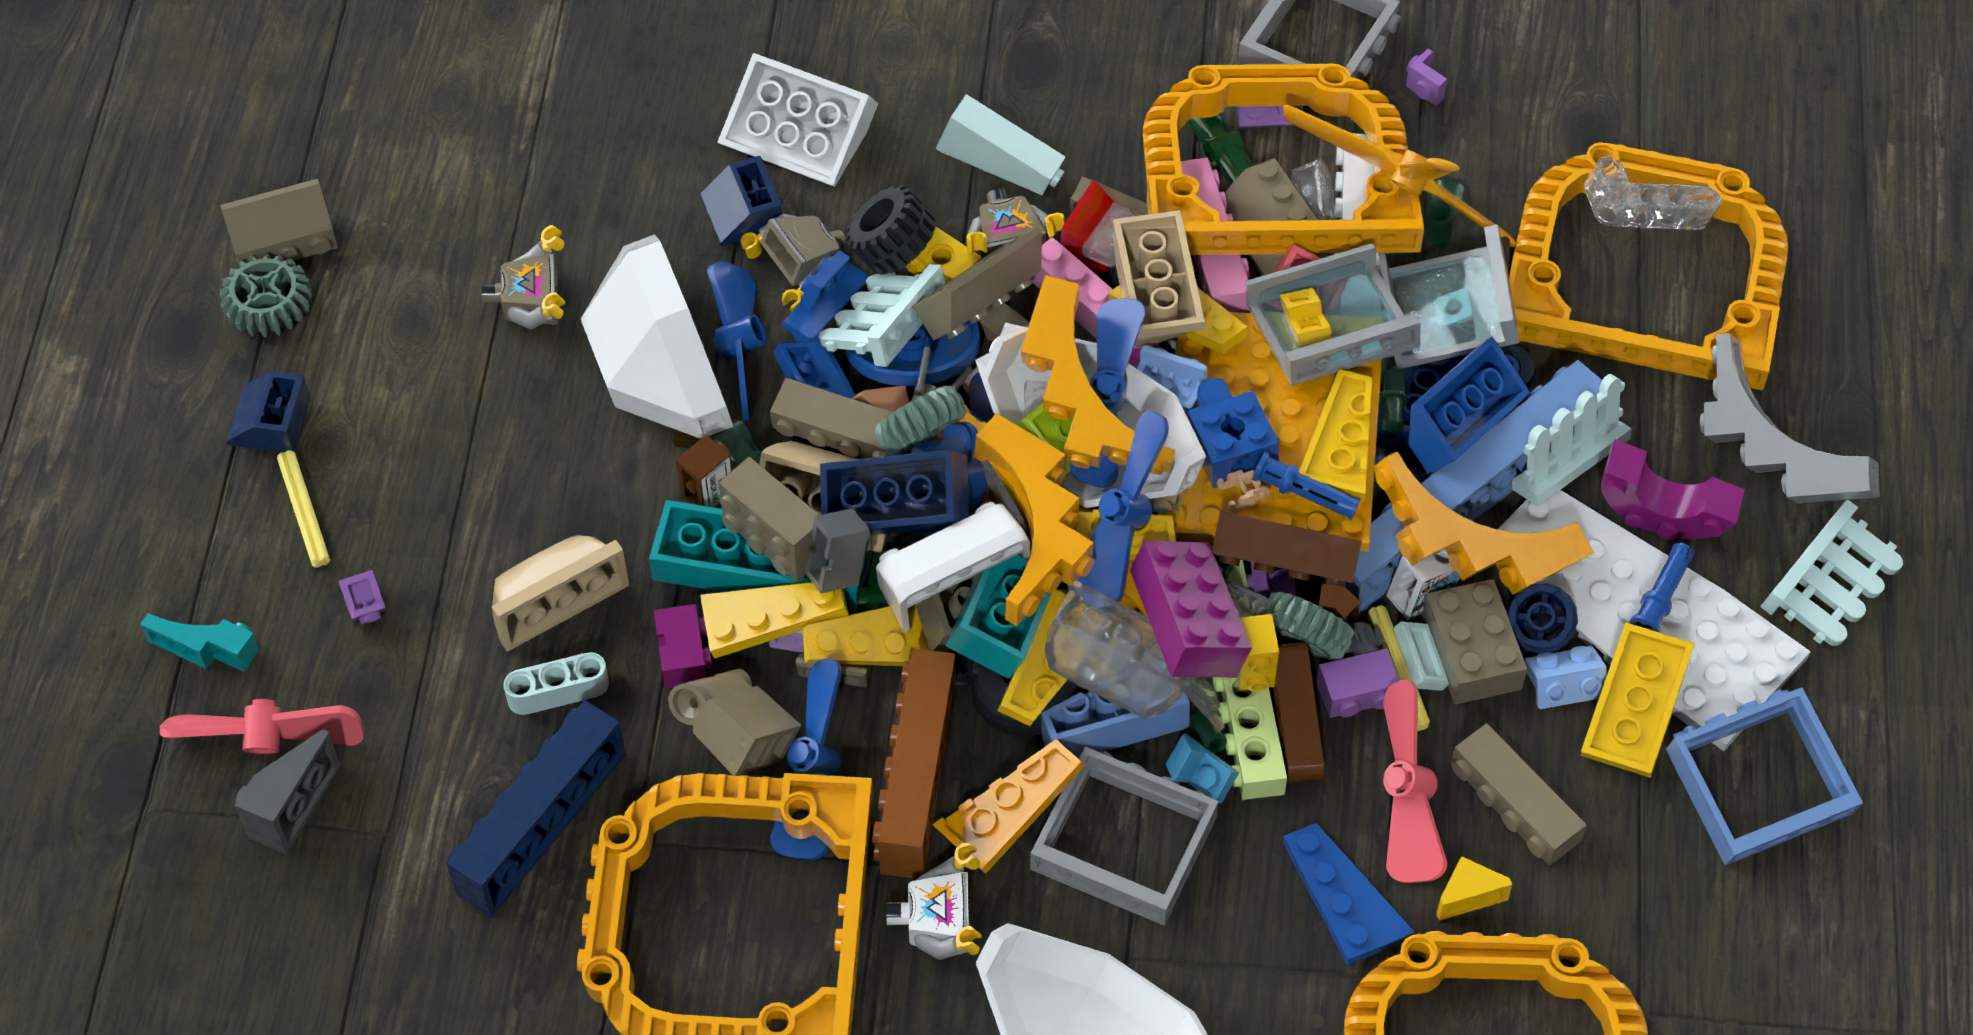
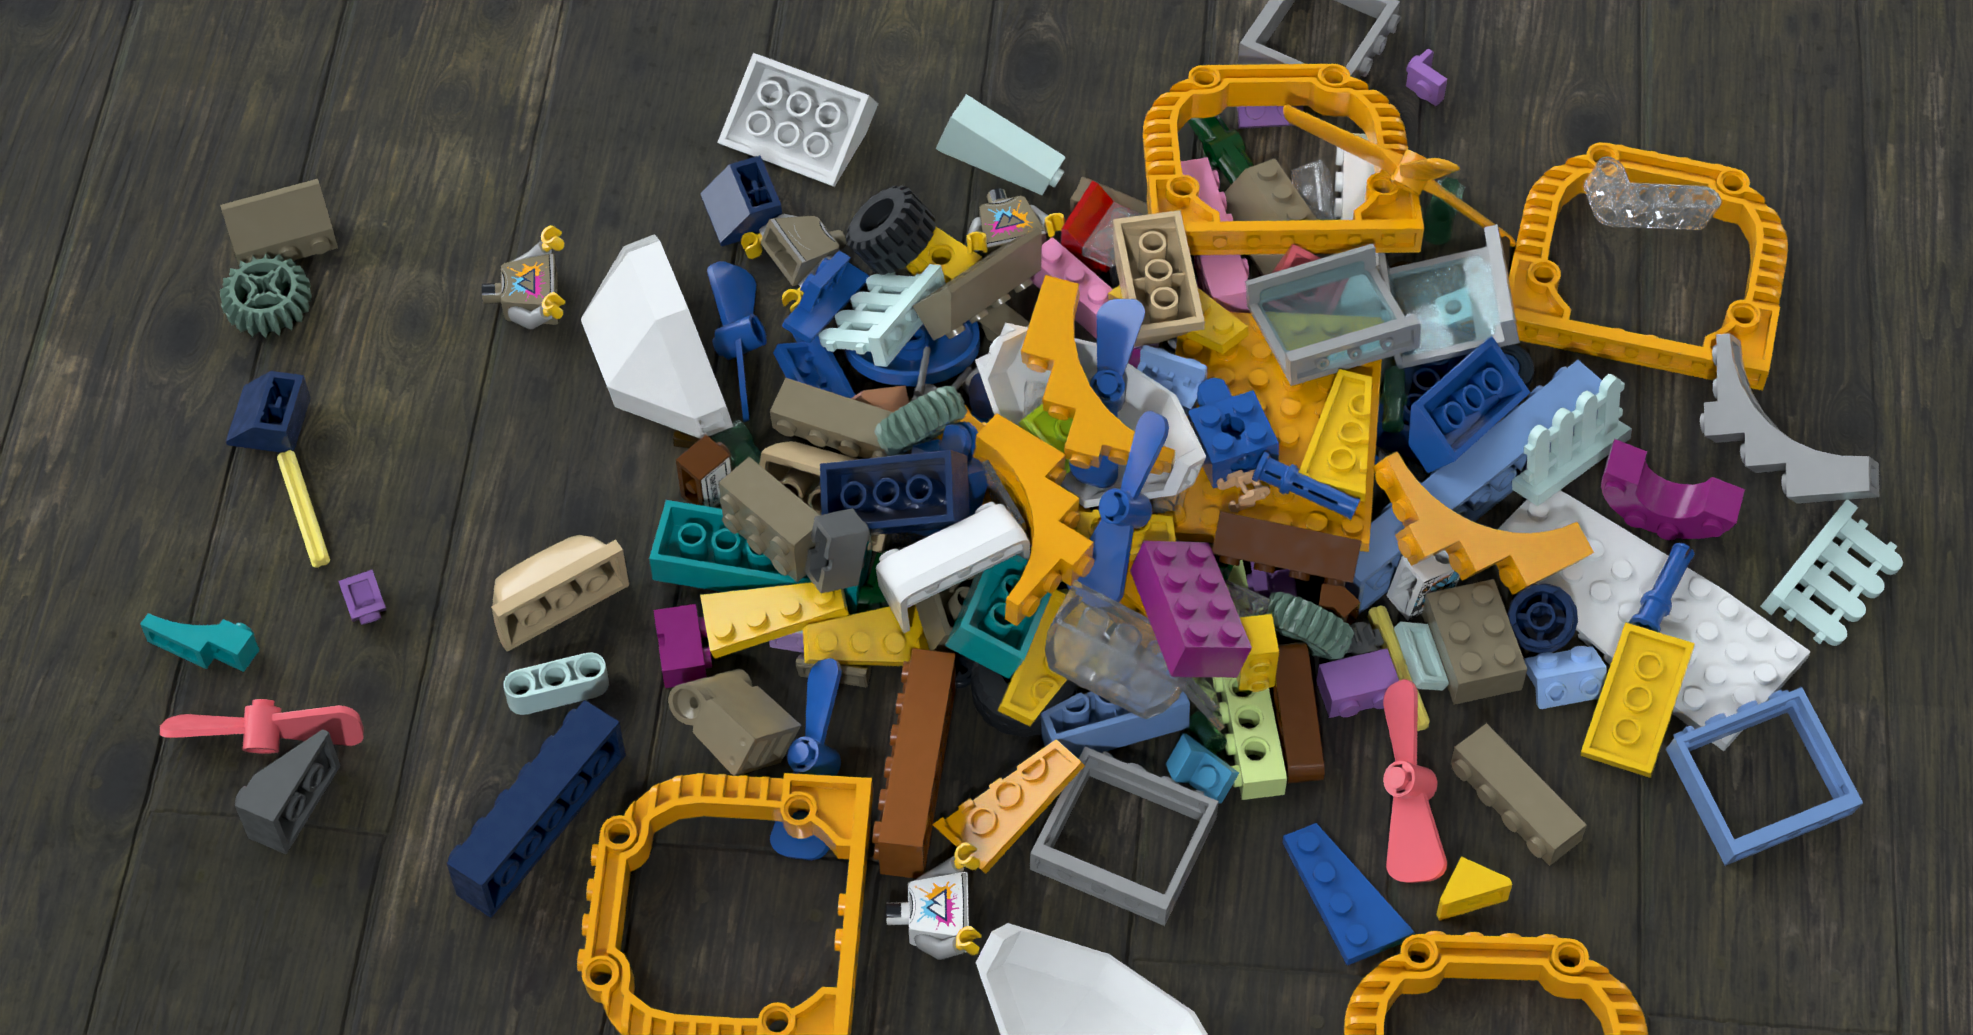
yellow slope [1279,288,1332,346] -> none

